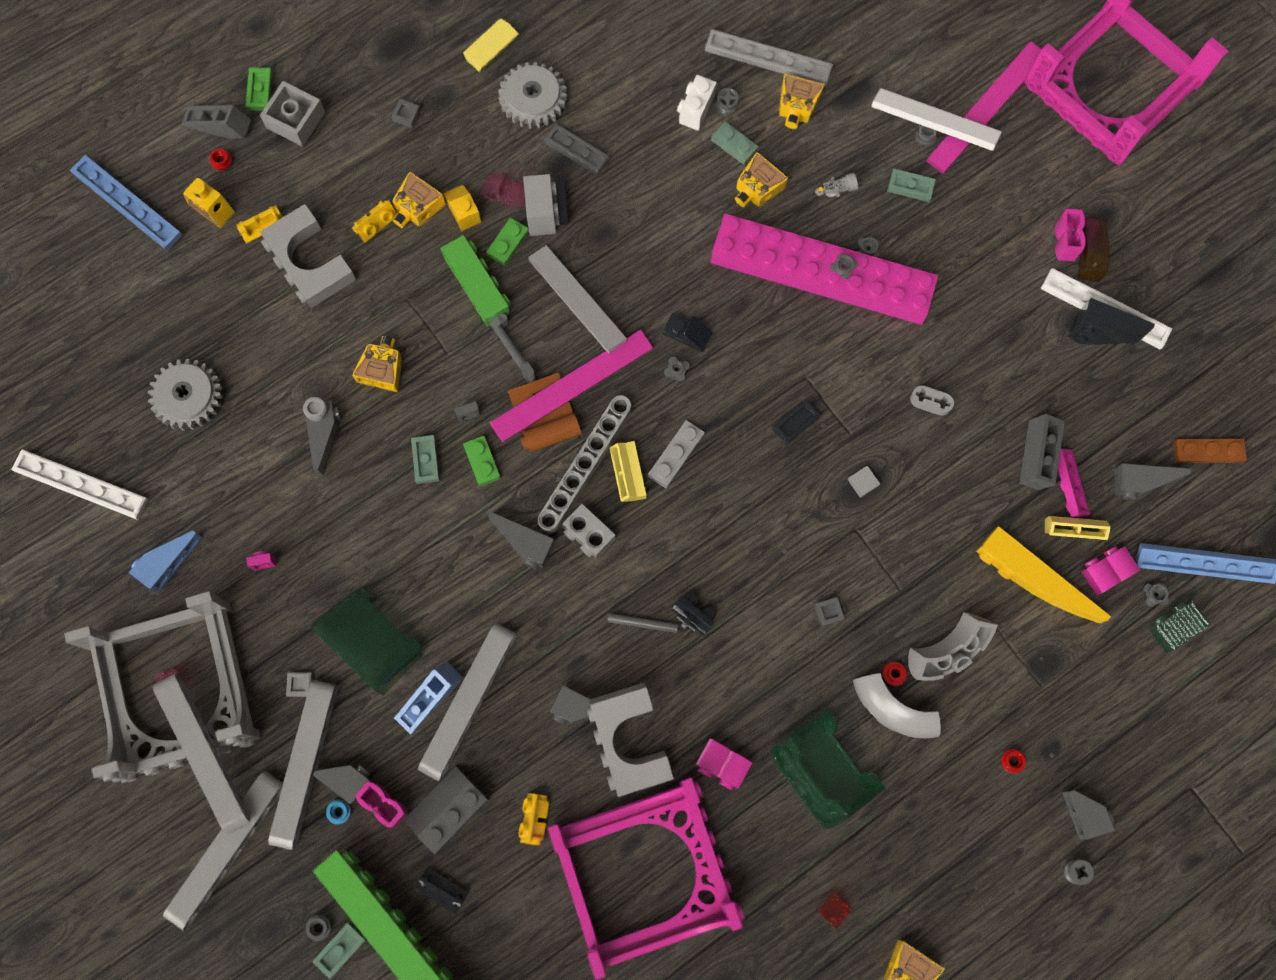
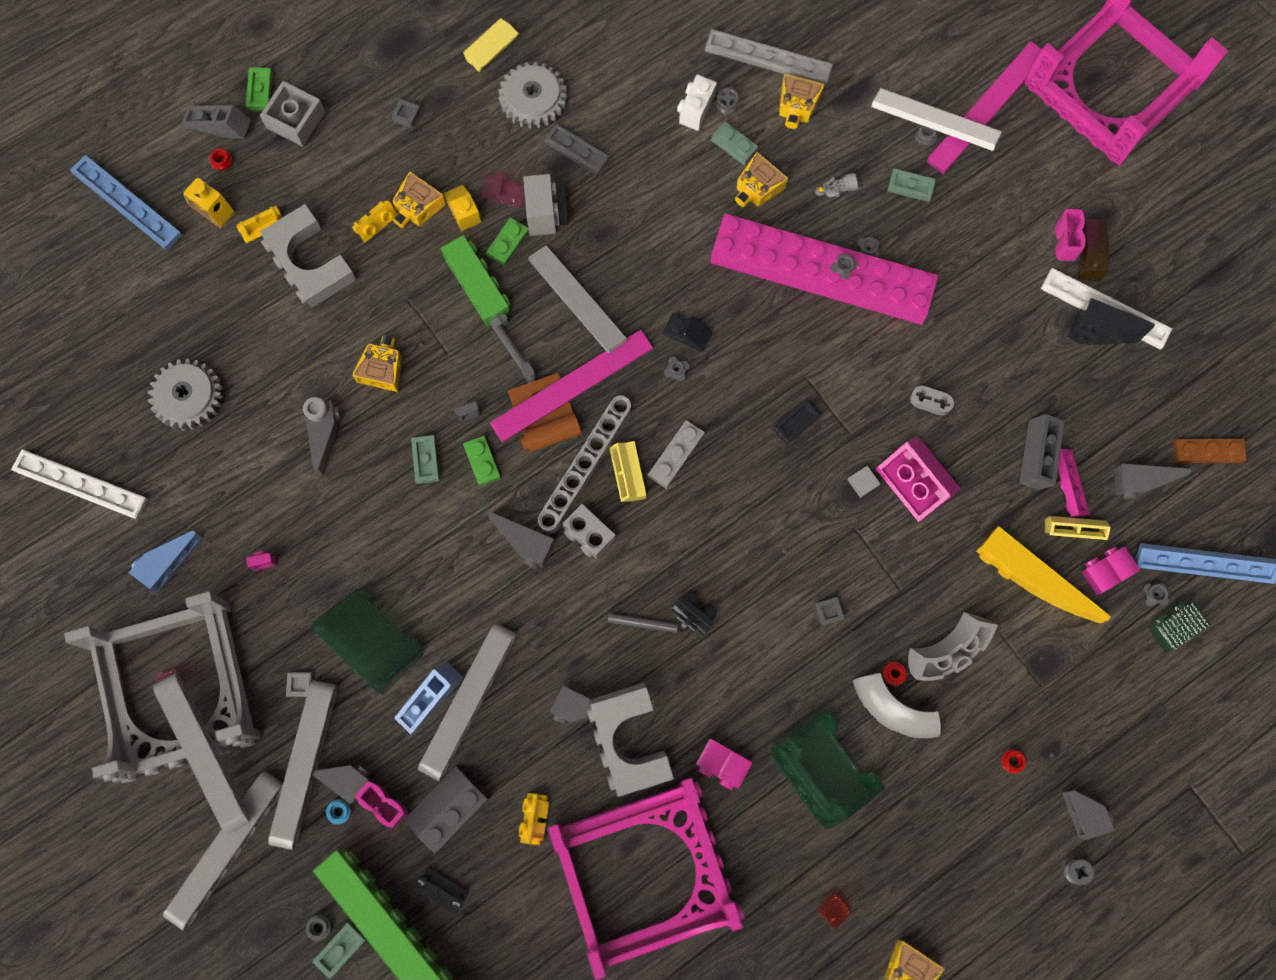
none -> dark pink slope [876,436,961,522]

